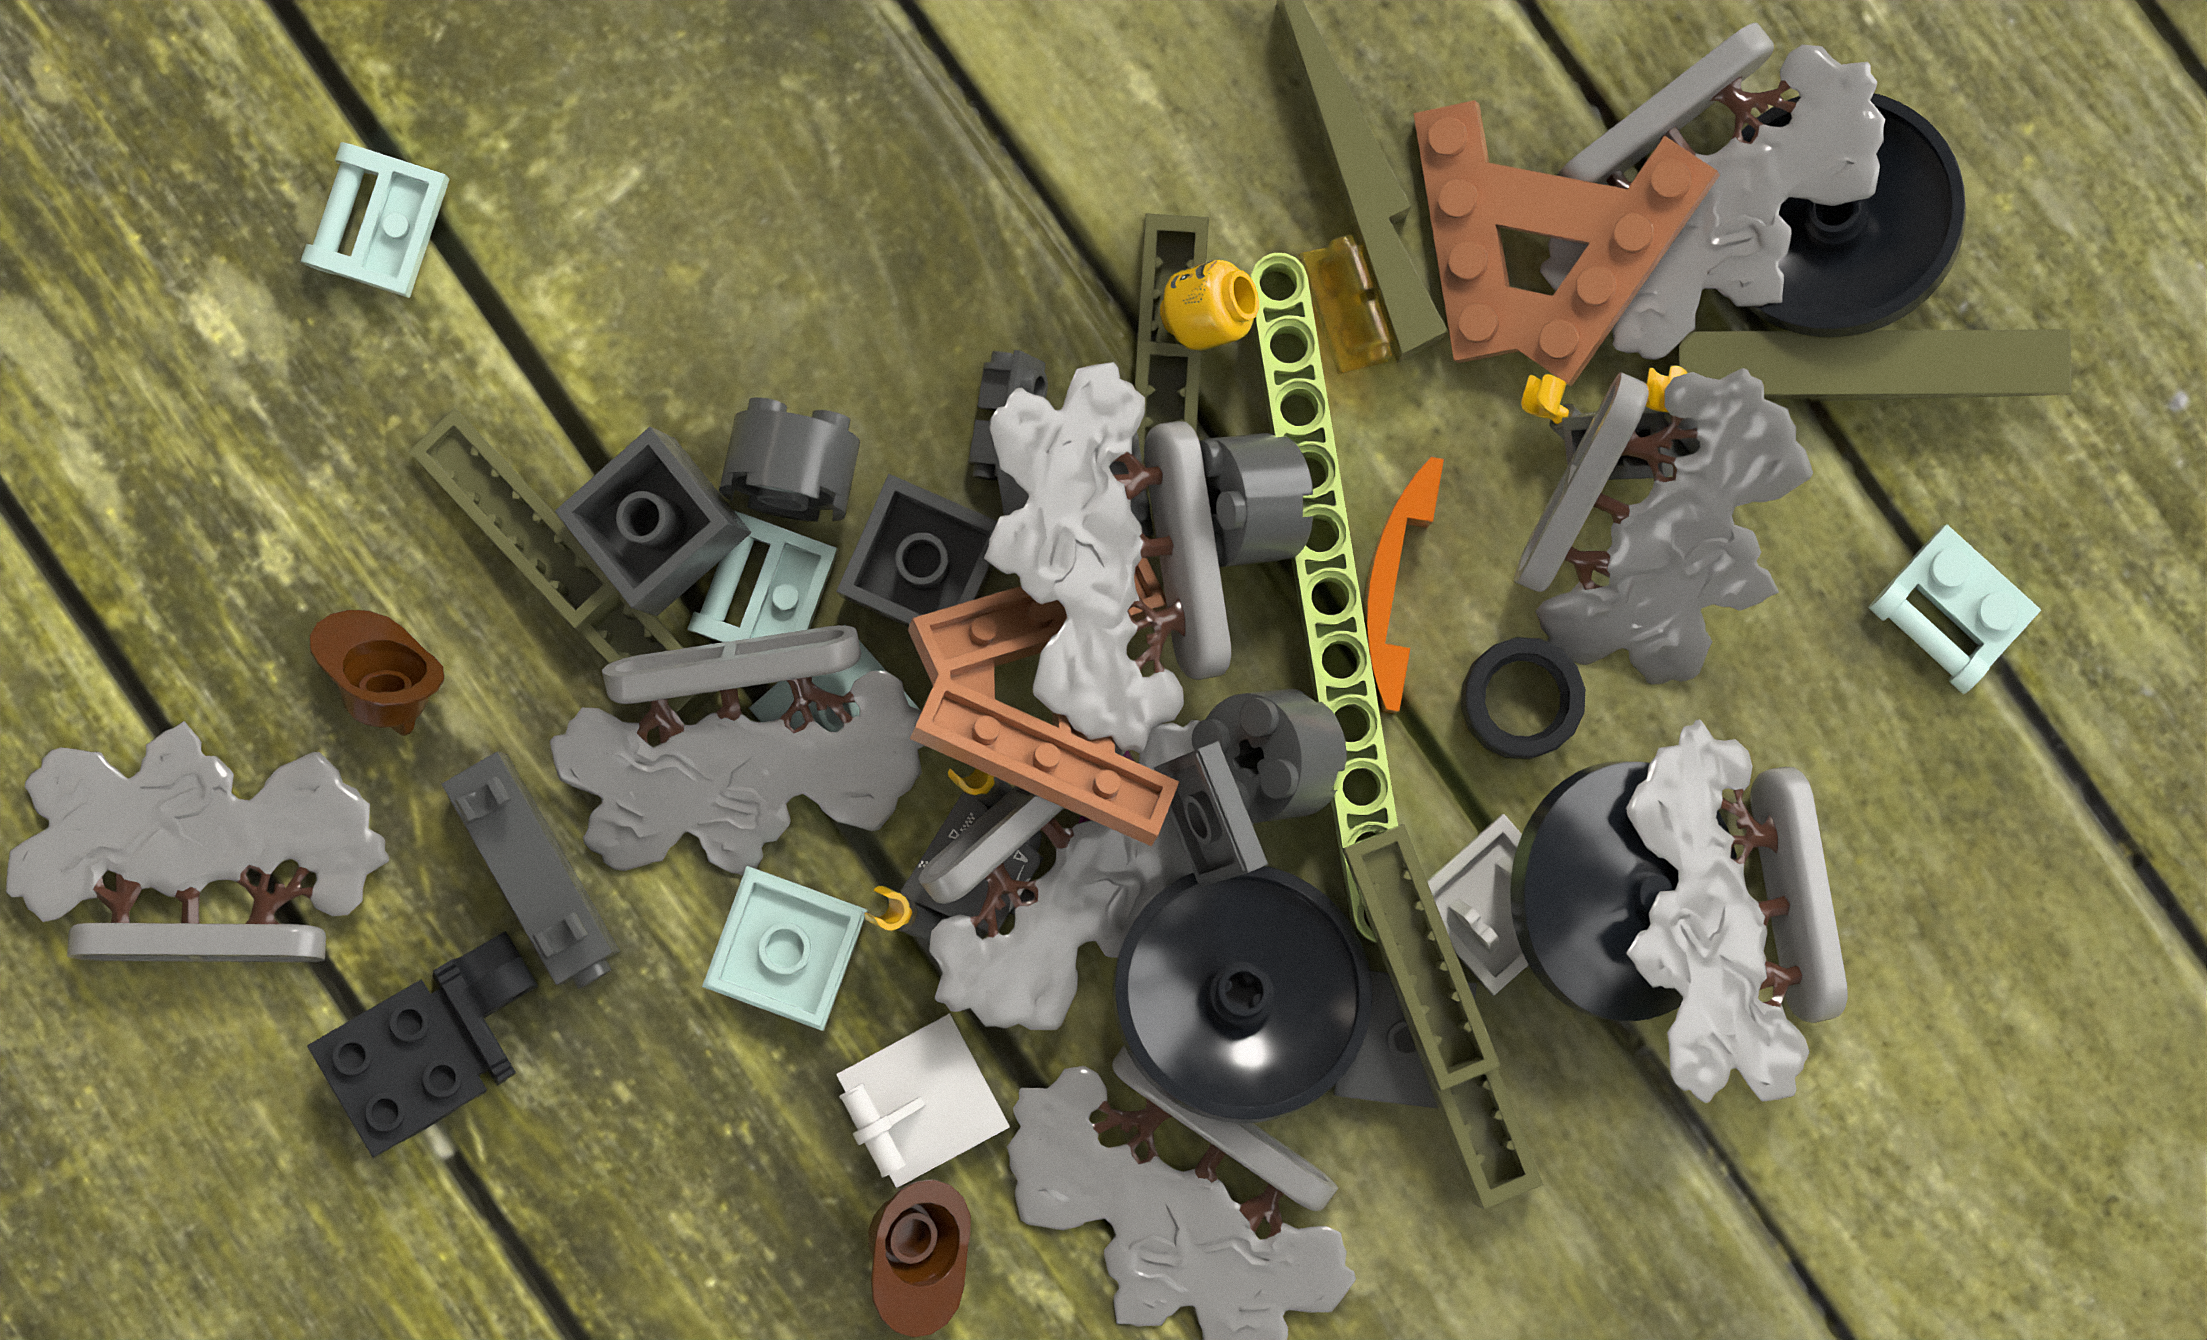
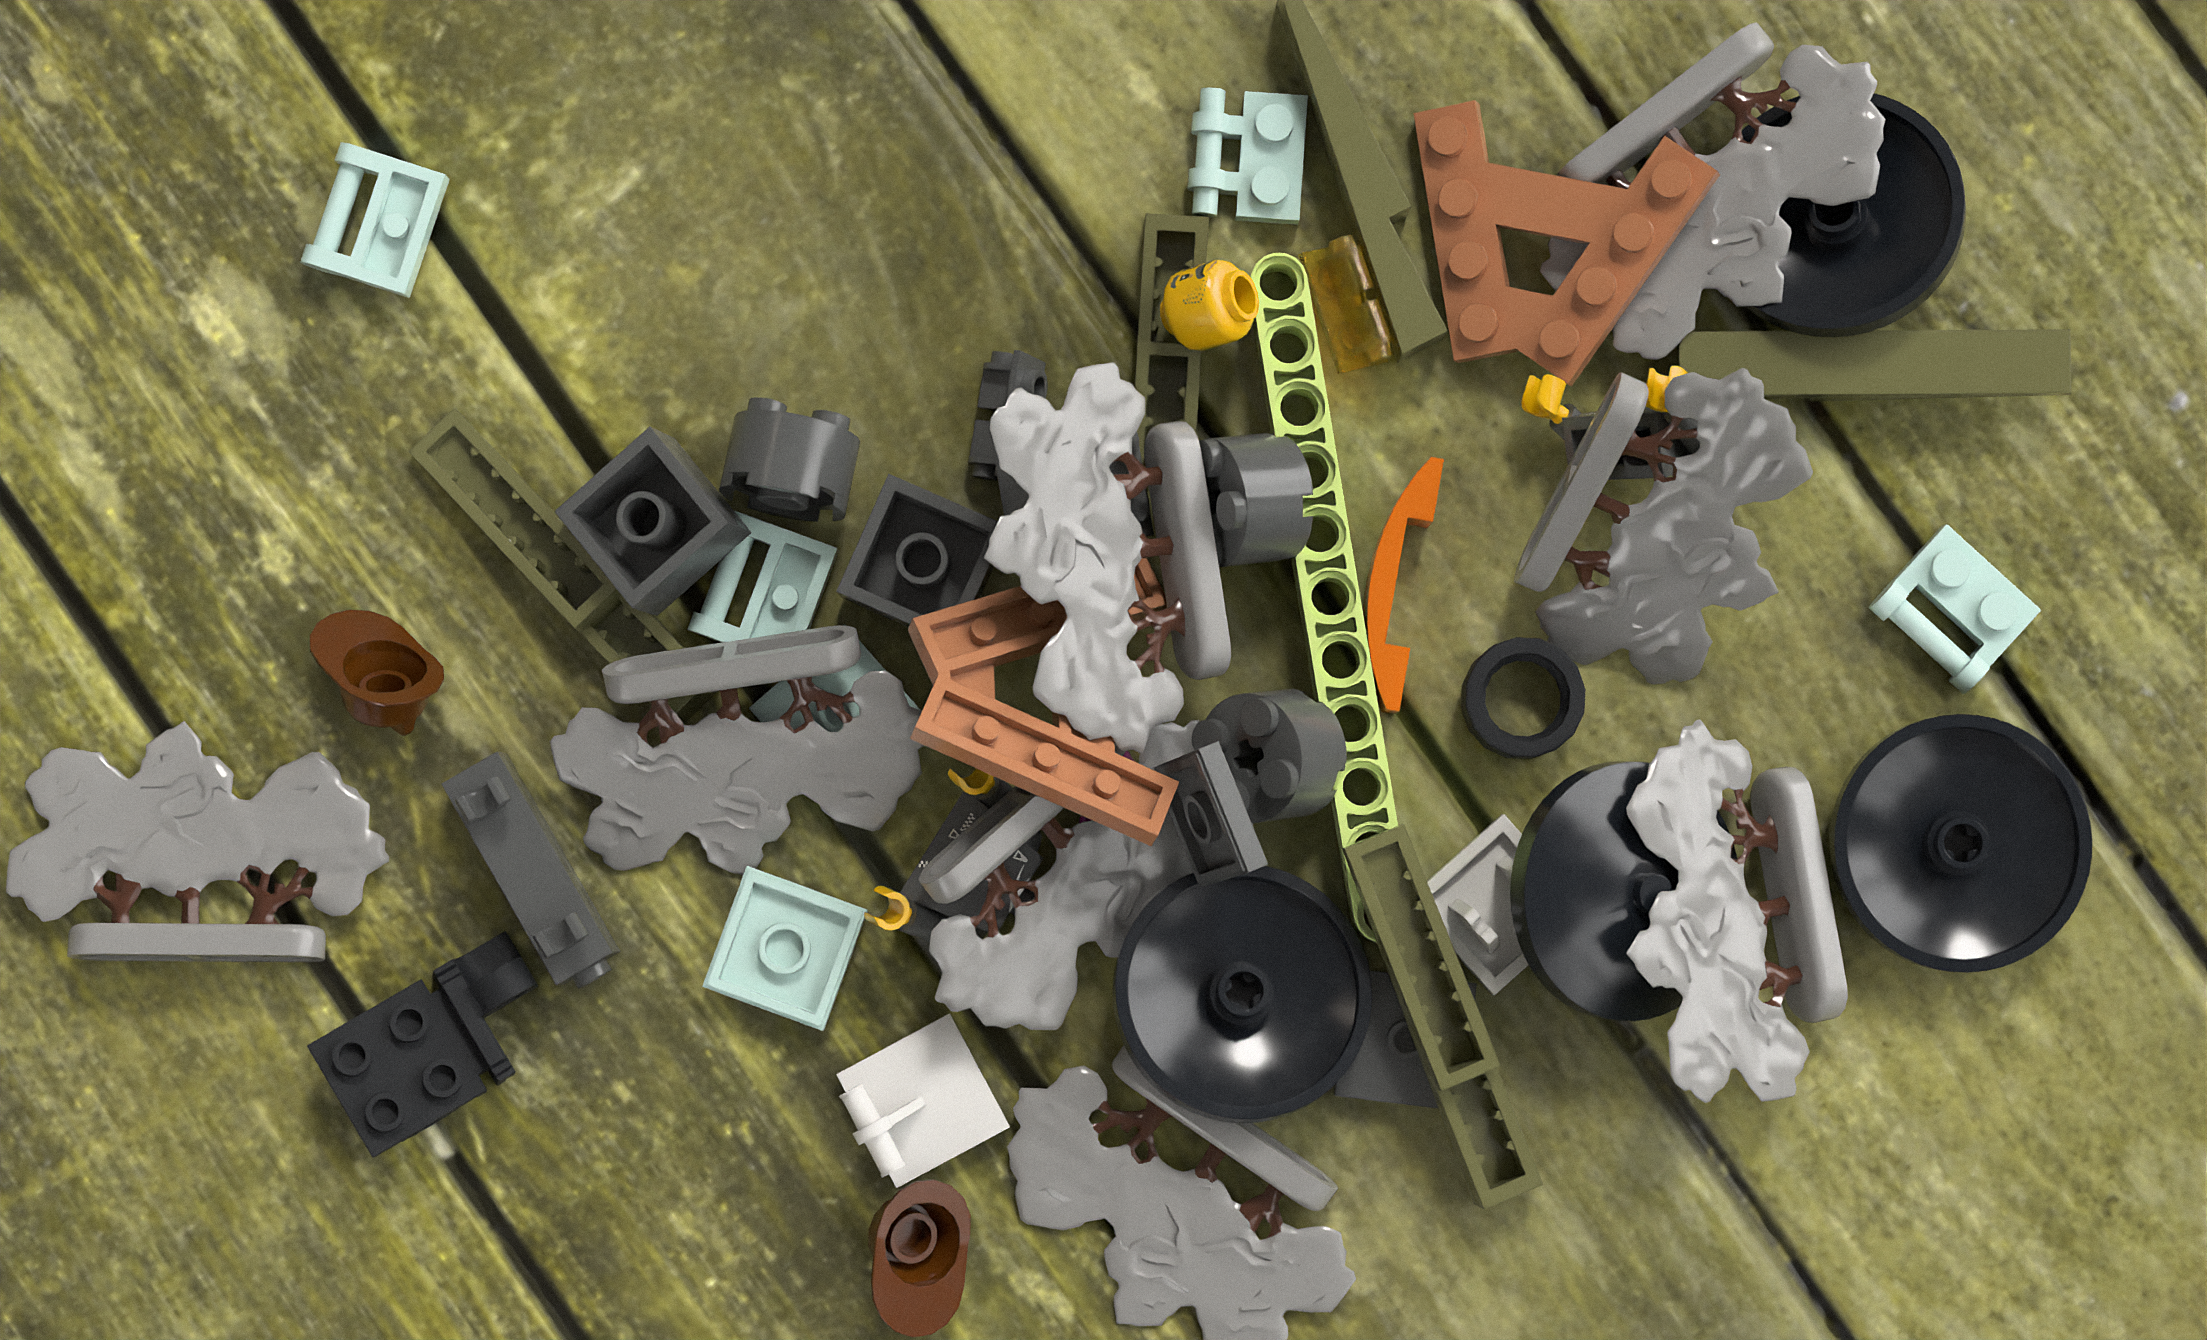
none -> light aqua plate [1187,87,1308,225]
none -> black dish [1829,714,2093,973]

